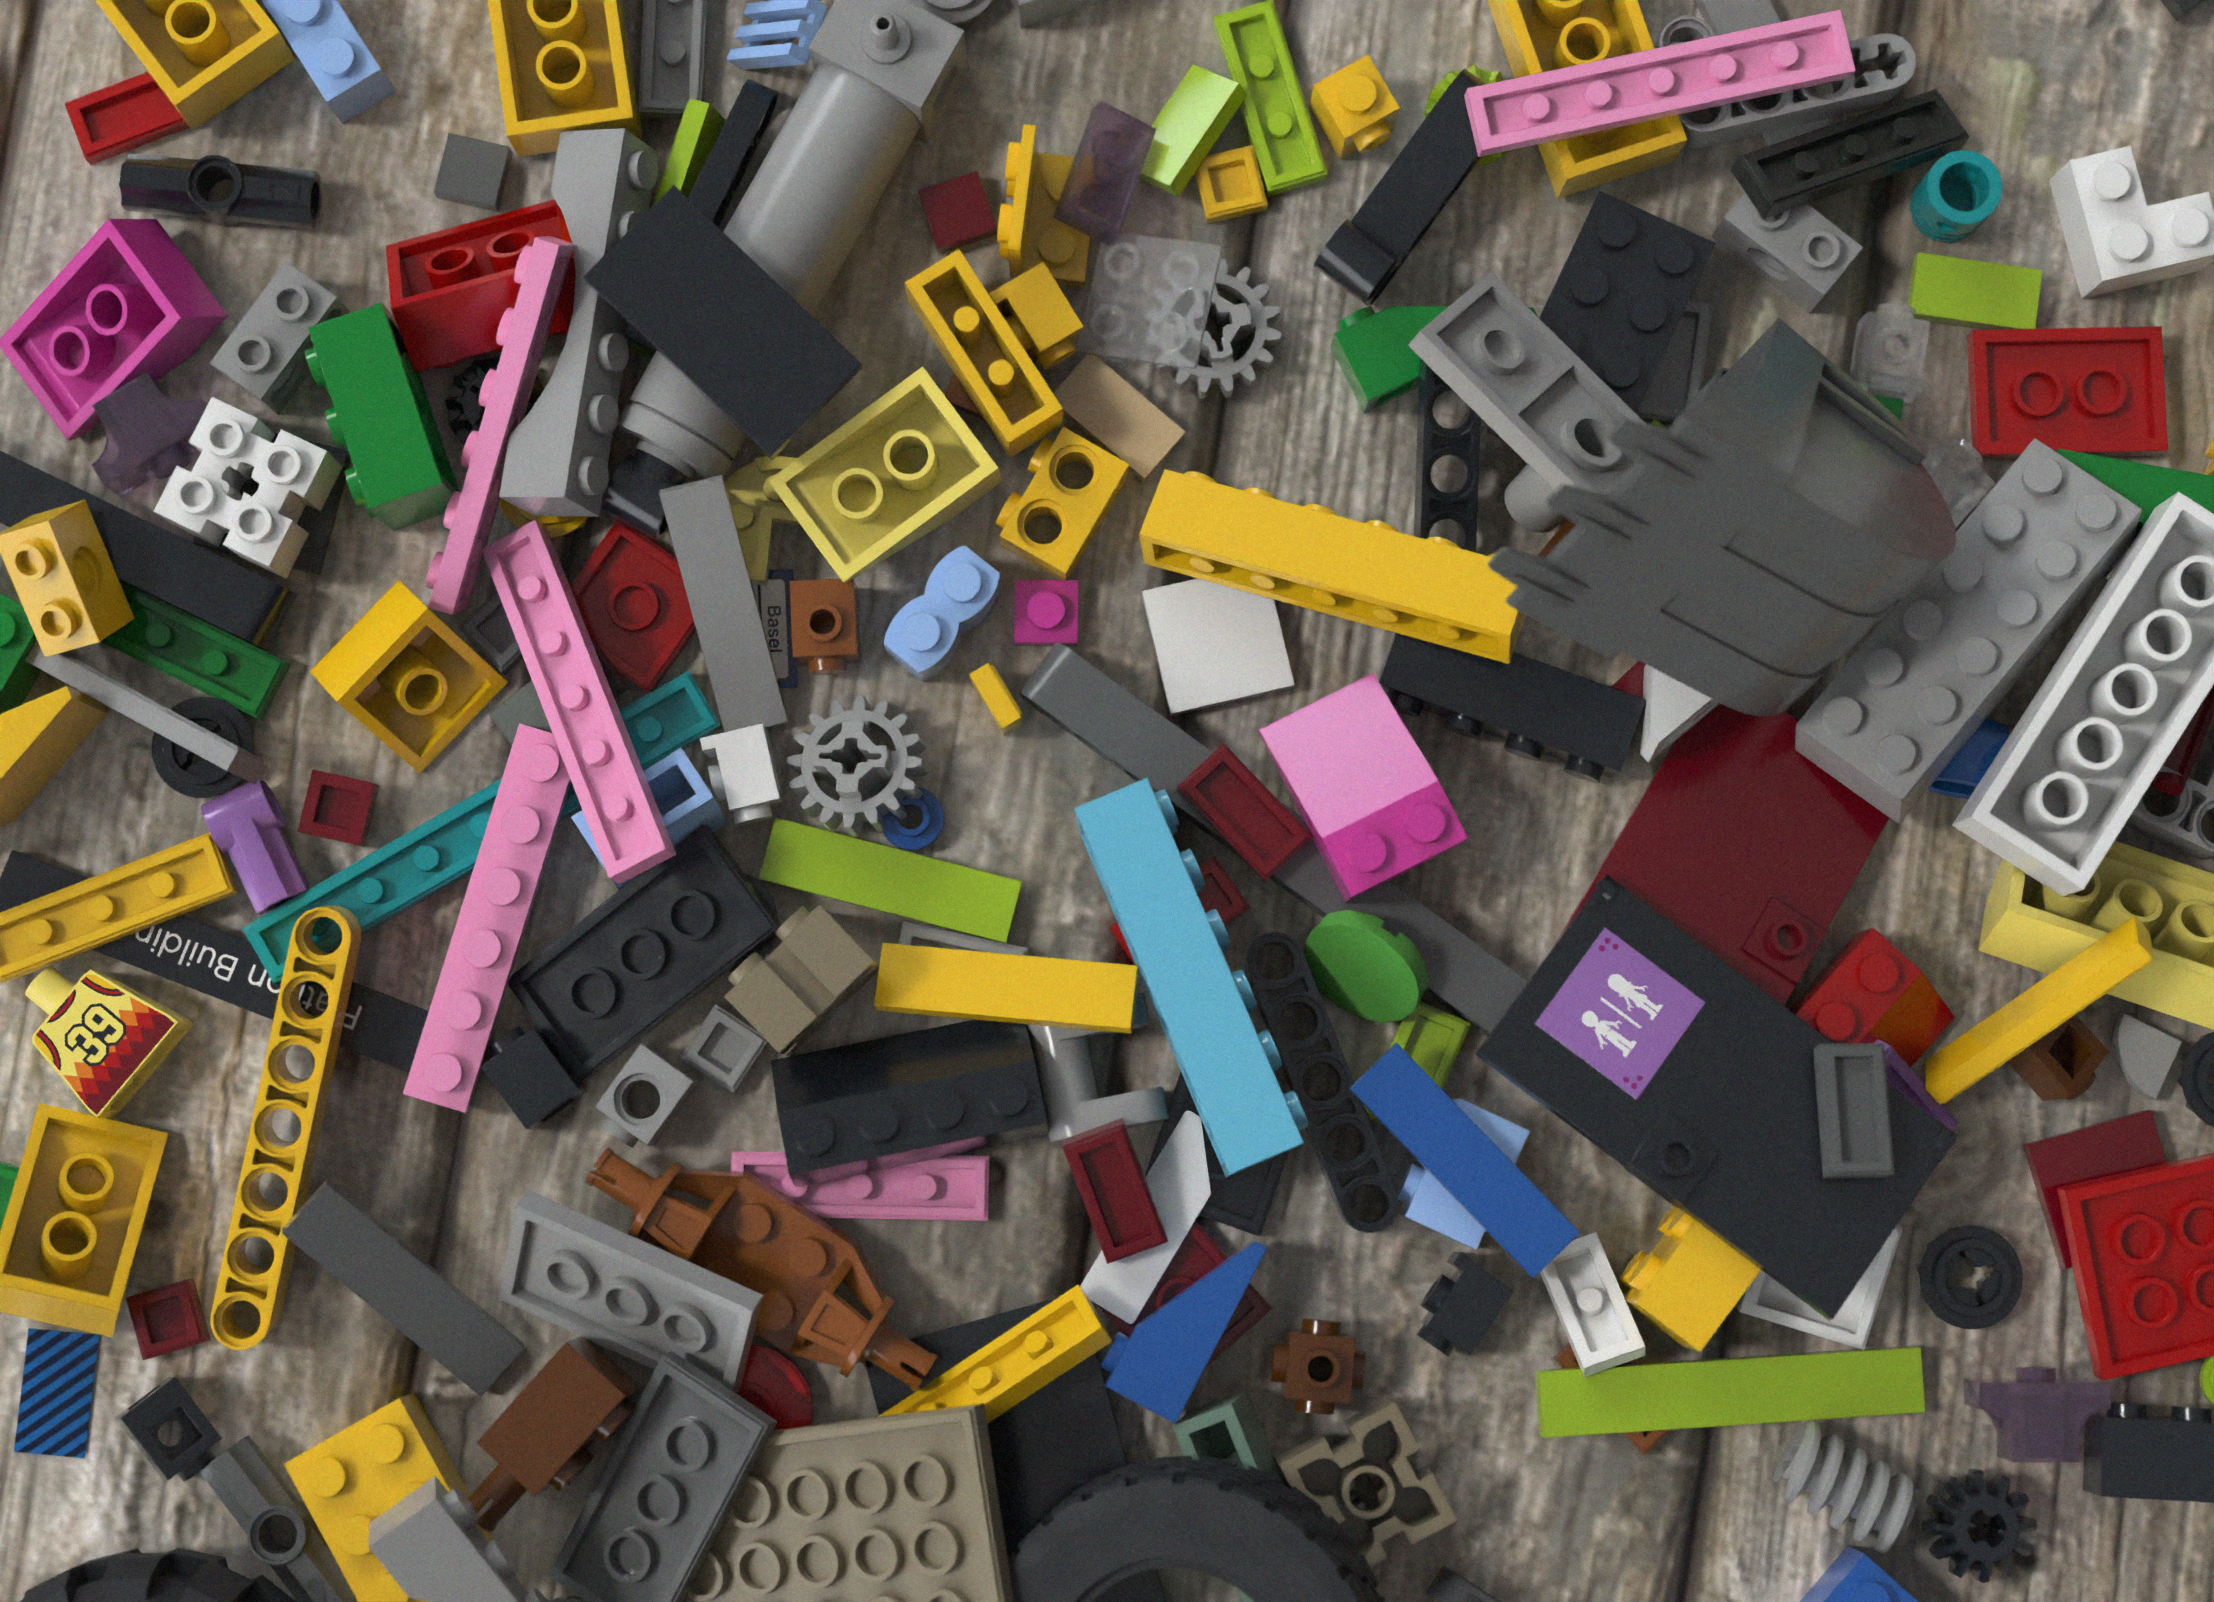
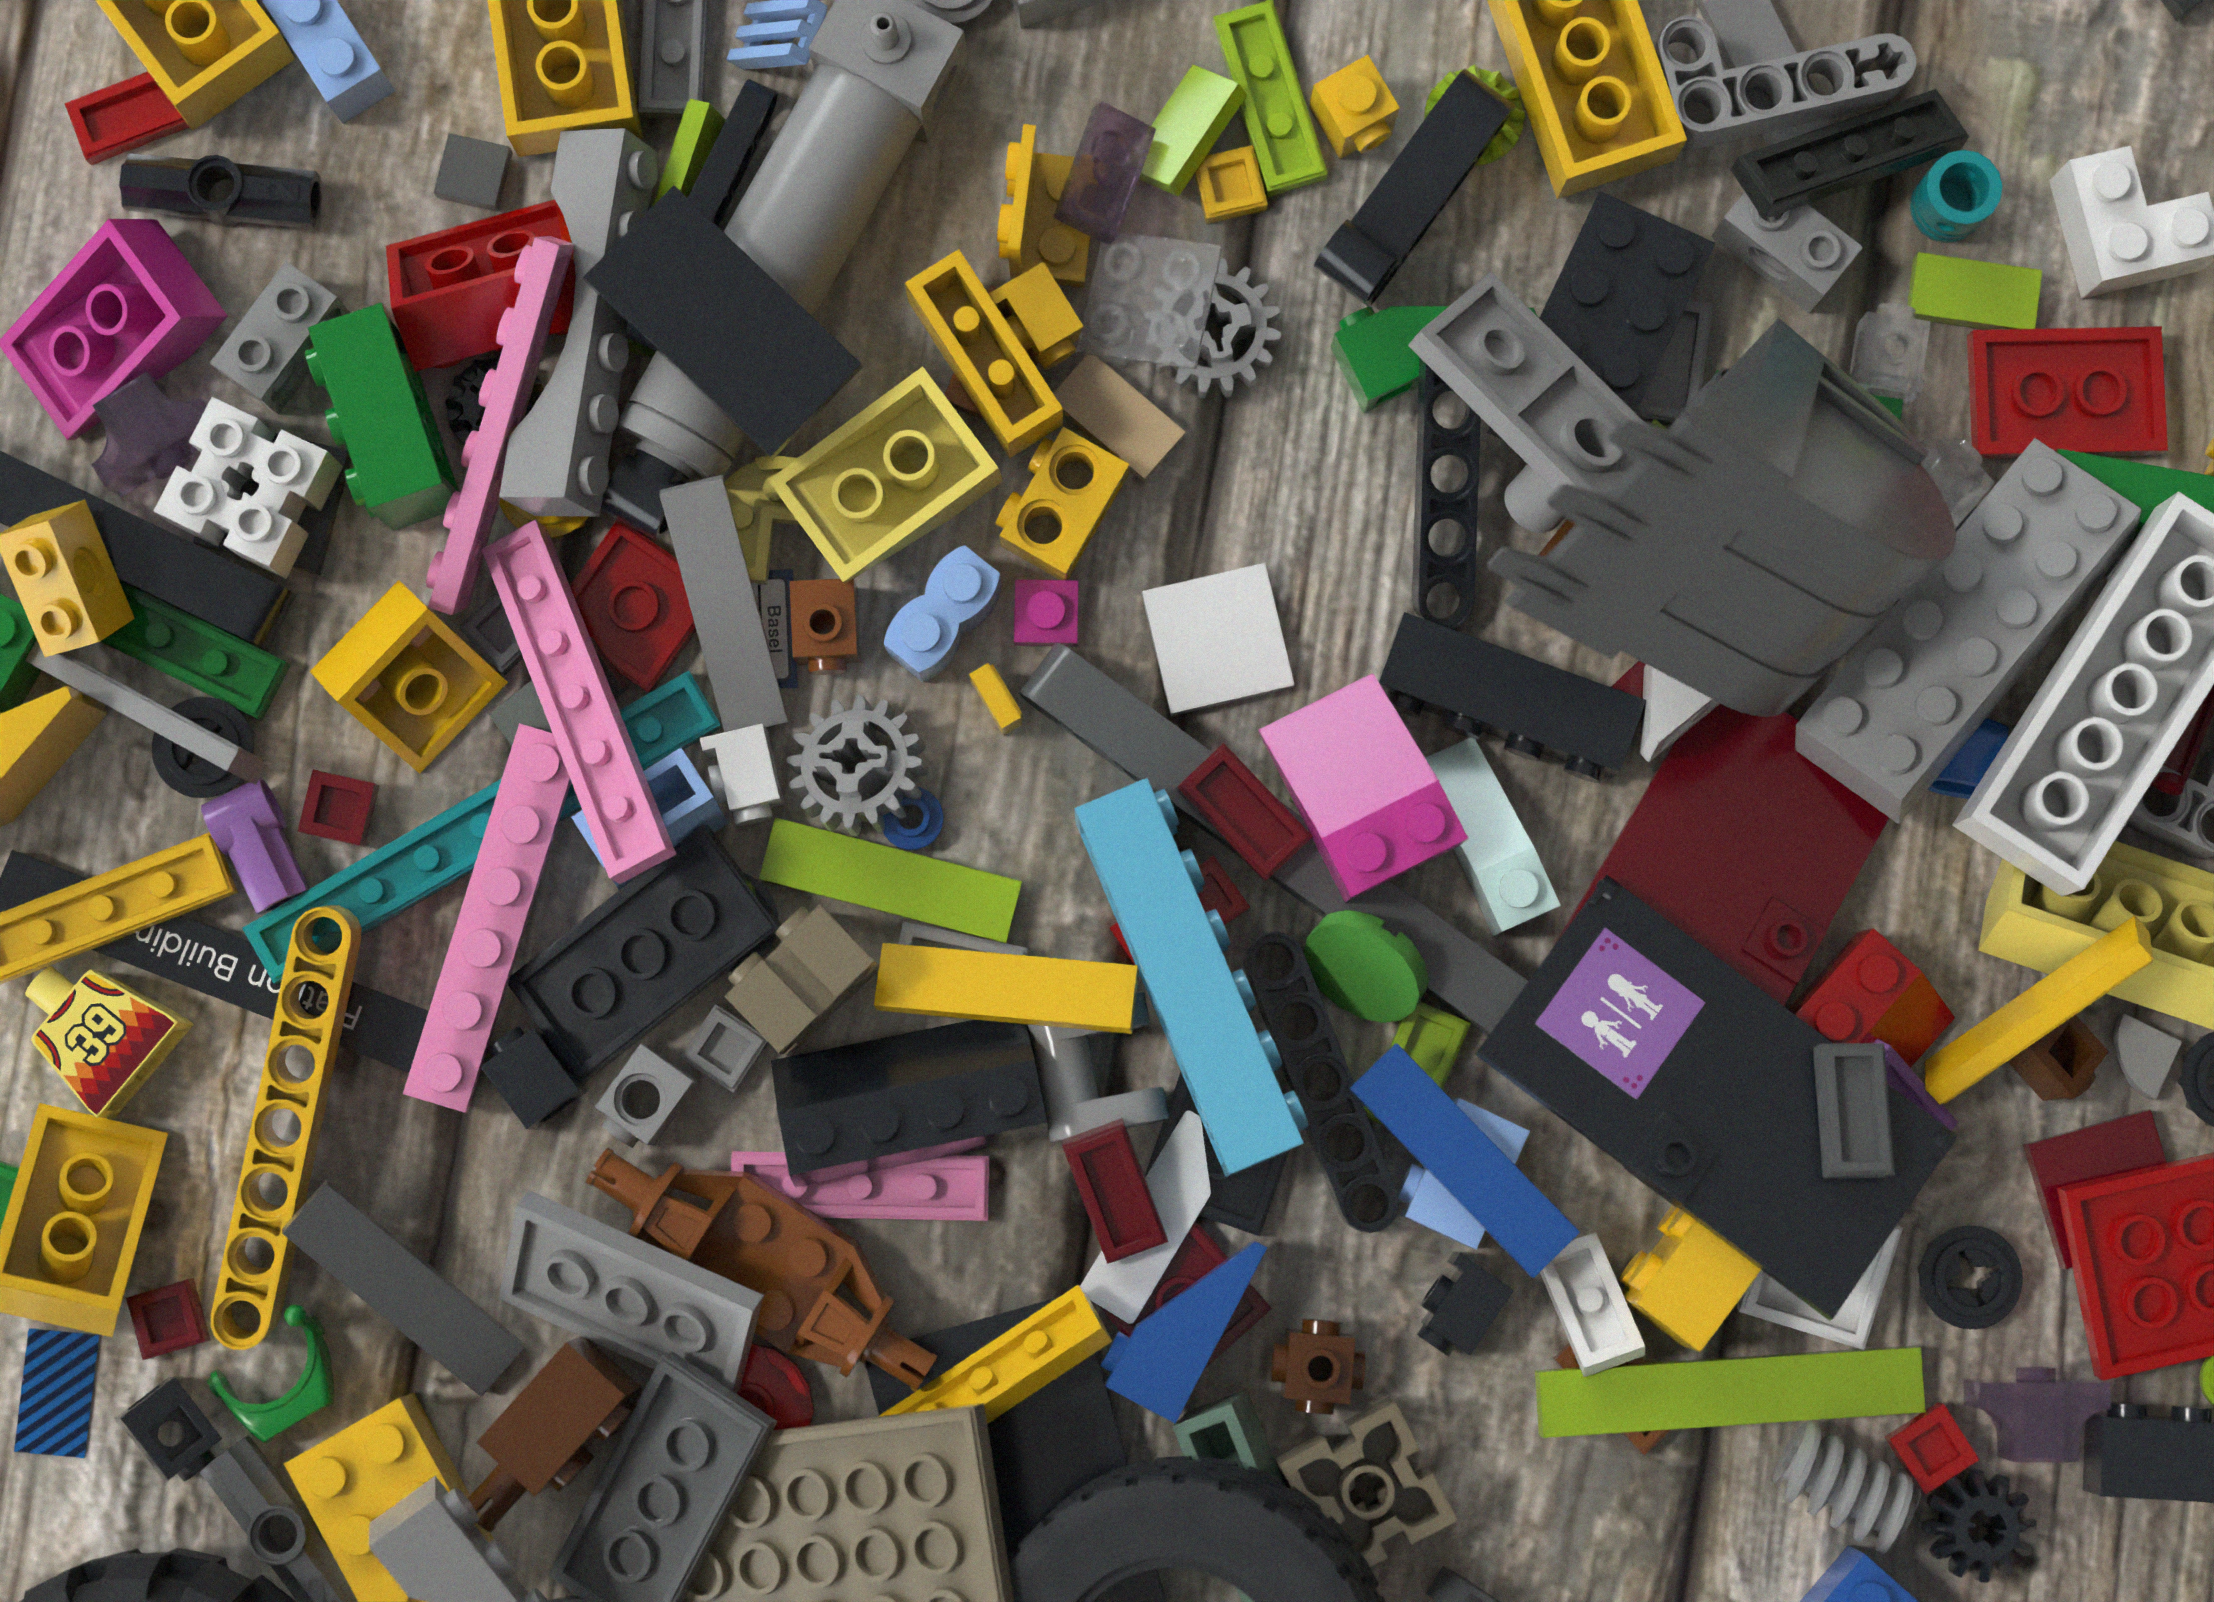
dark red tile [918,171,997,254] -> none
yellow brick [1139,469,1526,664] -> none
bright pink plate [1464,9,1856,157] -> none
none -> green helmet [207,1304,334,1443]
none -> light aqua slope [1425,738,1561,936]
none -> red plate [1884,1402,1980,1495]

